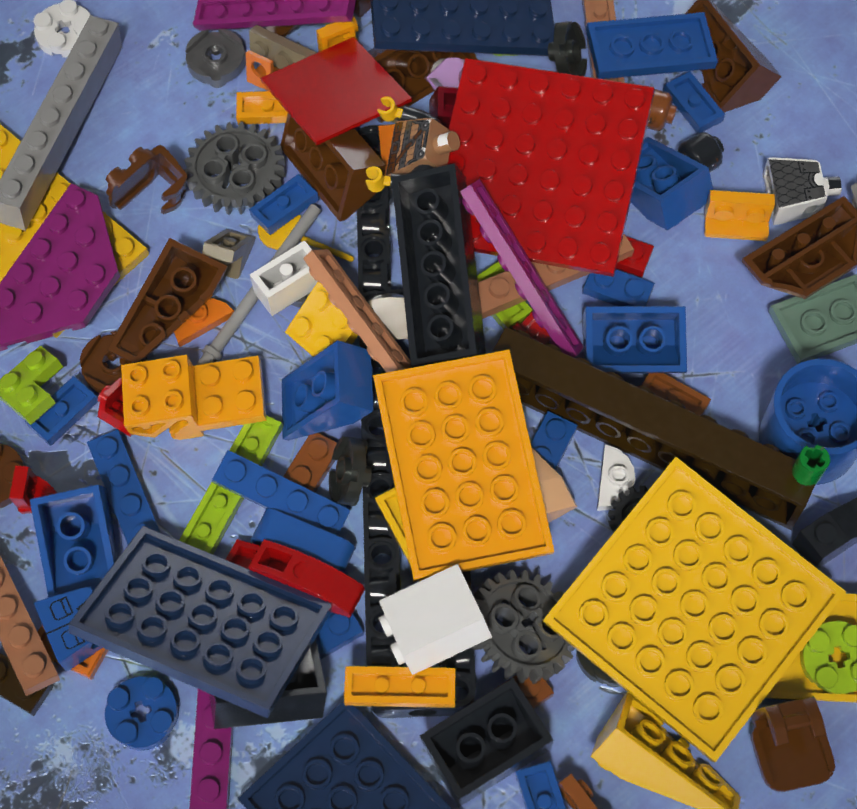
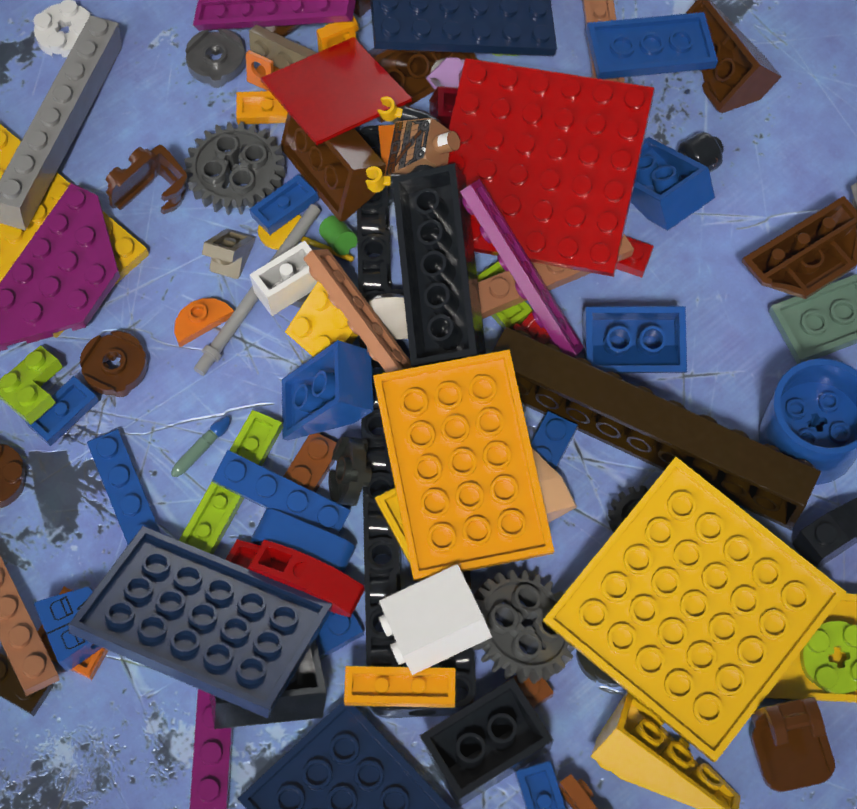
red tile [9,465,57,514] -> none
blue slope [30,485,117,598] -> none
red bracket [97,378,133,437] -> none
blue plate [105,676,179,751] -> none
reddish brown wedge [107,238,228,363] -> none
light orange piece [121,355,267,440] -> none
pearl dark grey plate [548,21,587,76] -> none
blue plate [582,269,655,306] -> none
white plate [597,444,635,511] -> none
dark orange plate [641,373,711,415] -> none
dark orange head [647,89,677,131] -> none
blue plate [664,71,725,133] -> none
light orange bracket [704,190,775,241] -> none
torso [762,157,842,225] -> none
green piece [792,445,830,486] -> none
none -> sand green piece [171,416,230,477]
none -> bright green piece [319,215,357,255]

